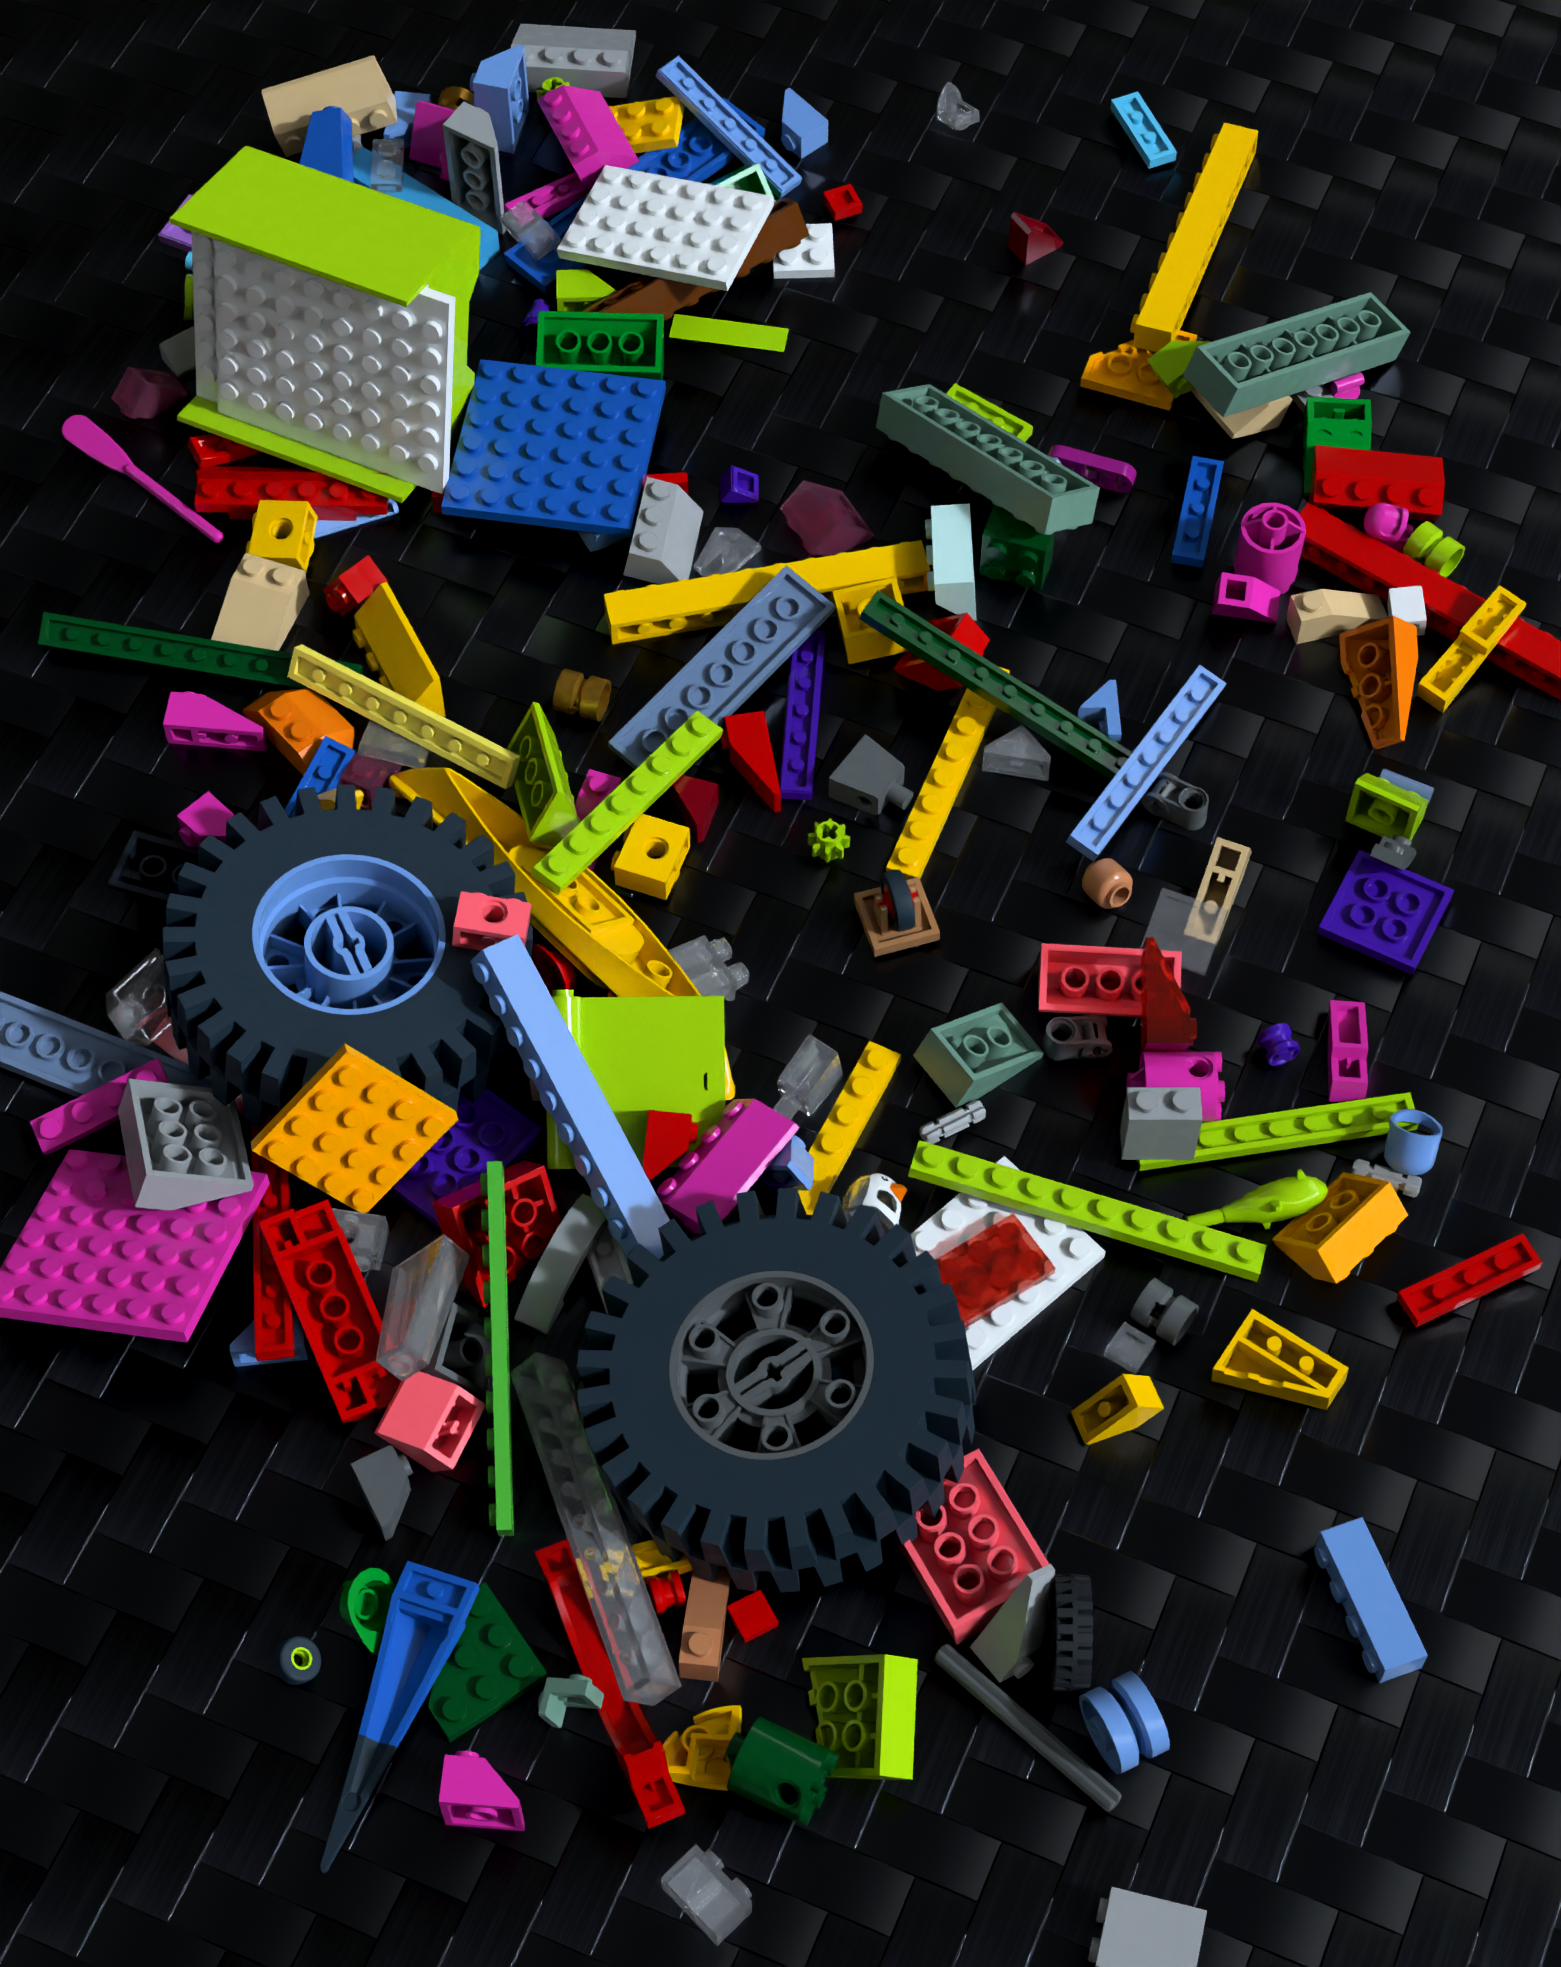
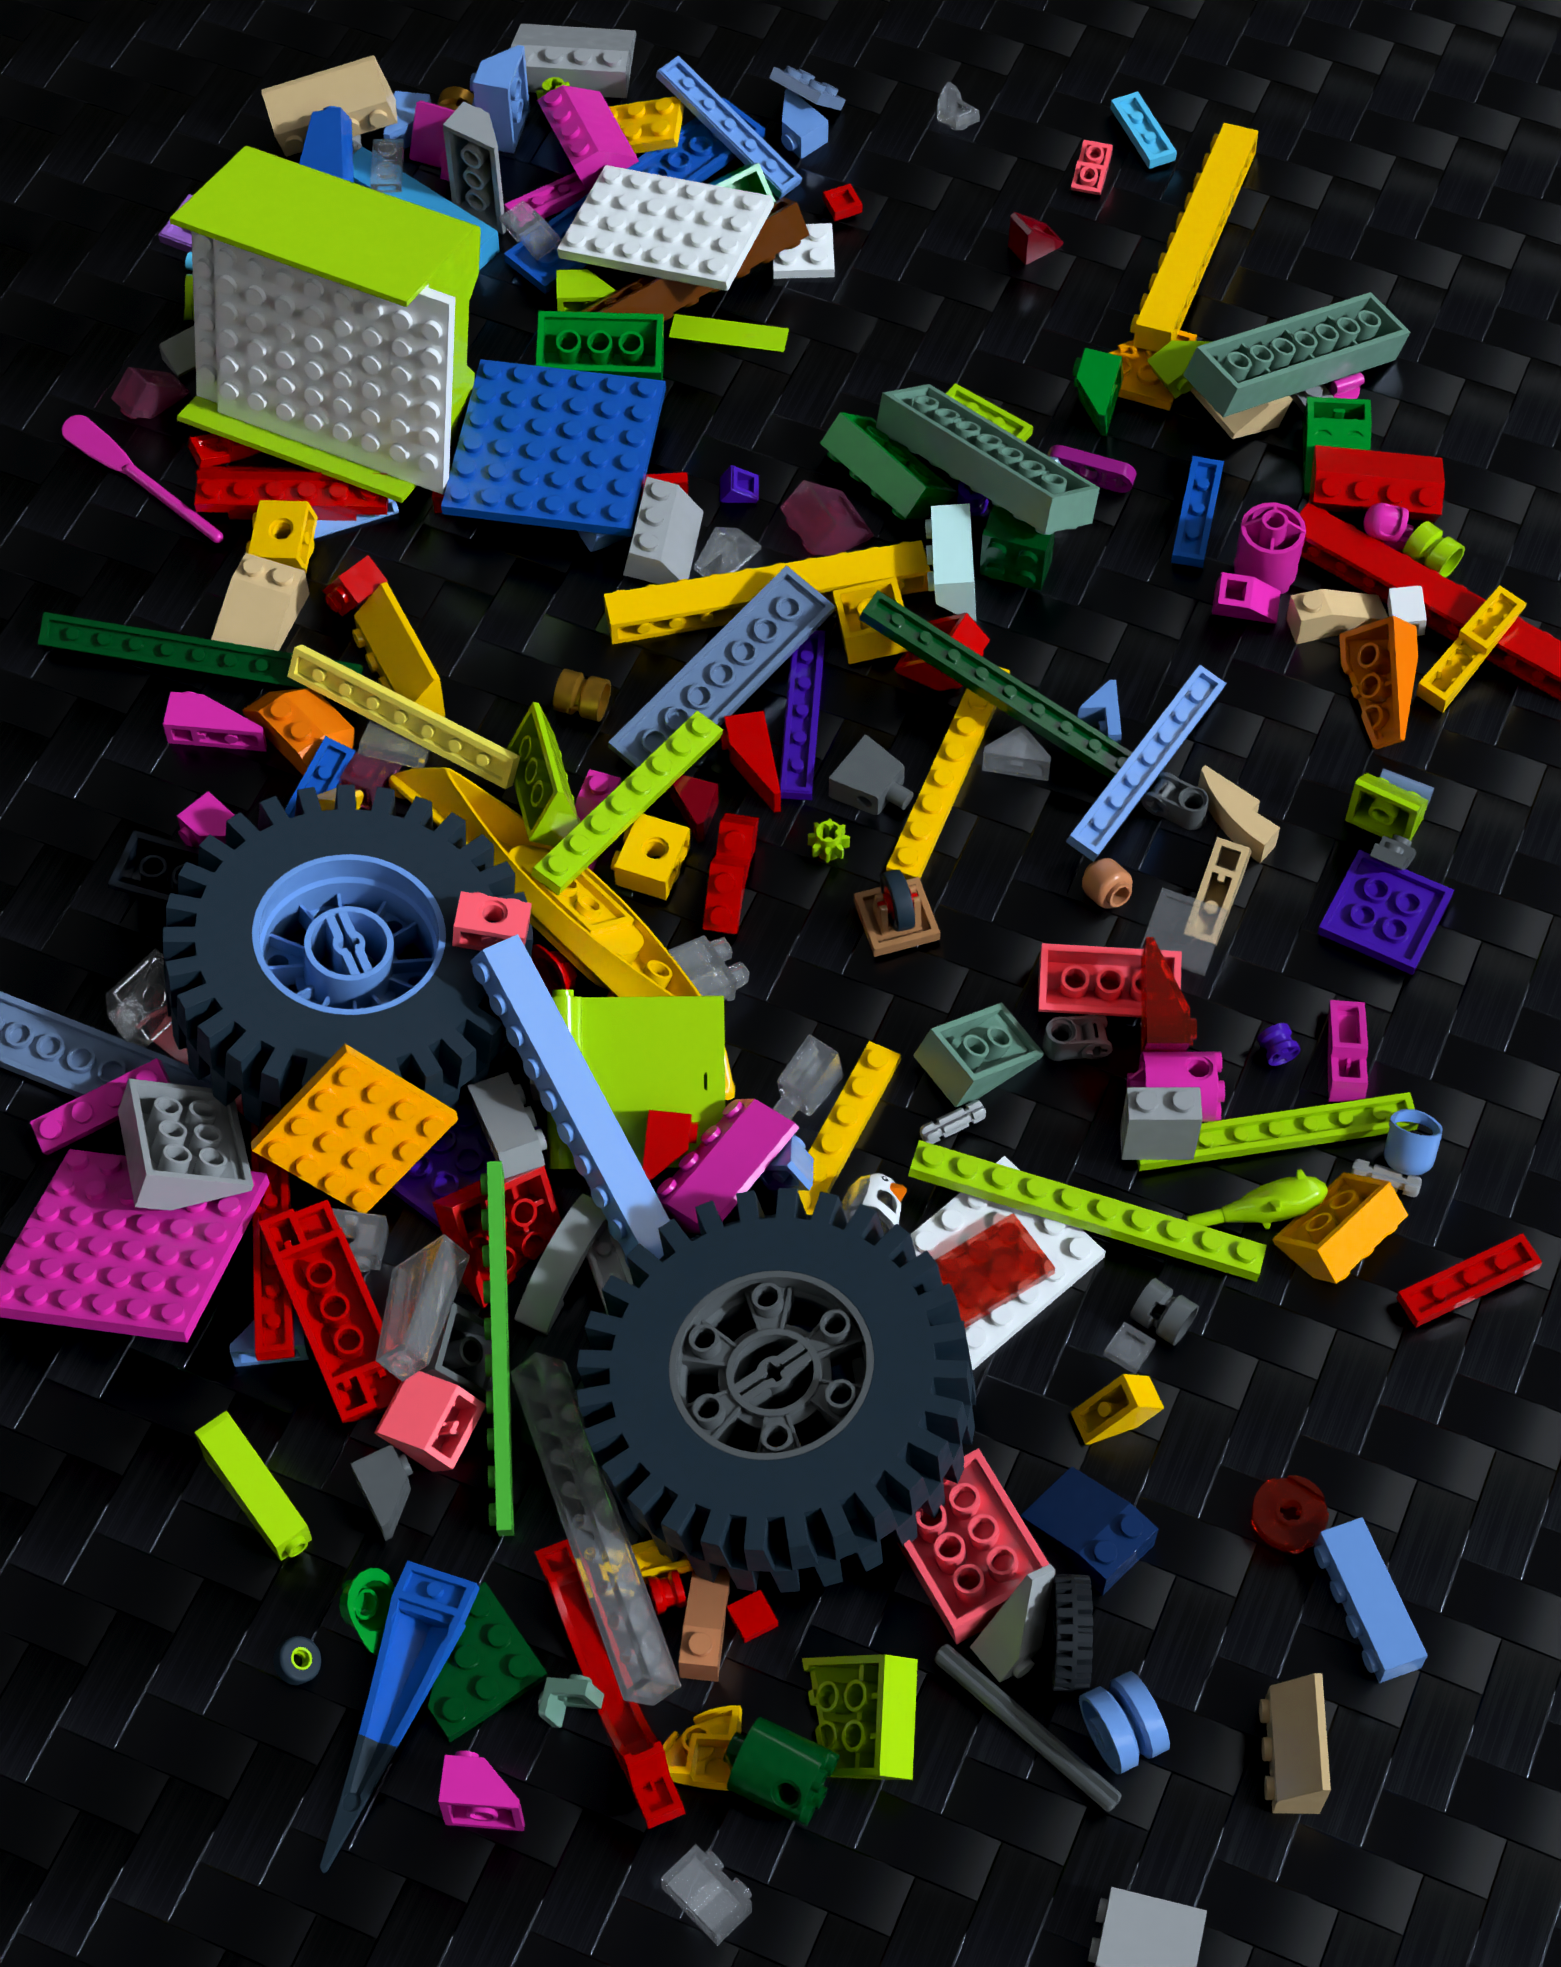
dark purple cone [521,299,550,343] -> none
yellow wedge [1212,1309,1349,1410] -> none
none -> lime slope [195,1410,312,1561]
none -> light grey brick [468,1072,547,1179]
none -> red arch [703,813,759,934]
none -> sand blue plate [769,66,846,111]
none -> green slope [820,412,957,521]
none -> dark purple wheel [957,481,989,516]
none -> dark blue slope [1020,1466,1158,1596]
none -> coral slope [1071,140,1113,195]
none -> green slope [1073,348,1123,436]
none -> tan slope [1198,765,1280,863]
none -> clear red plate [1251,1475,1329,1554]
none -> tan slope [1259,1673,1331,1814]

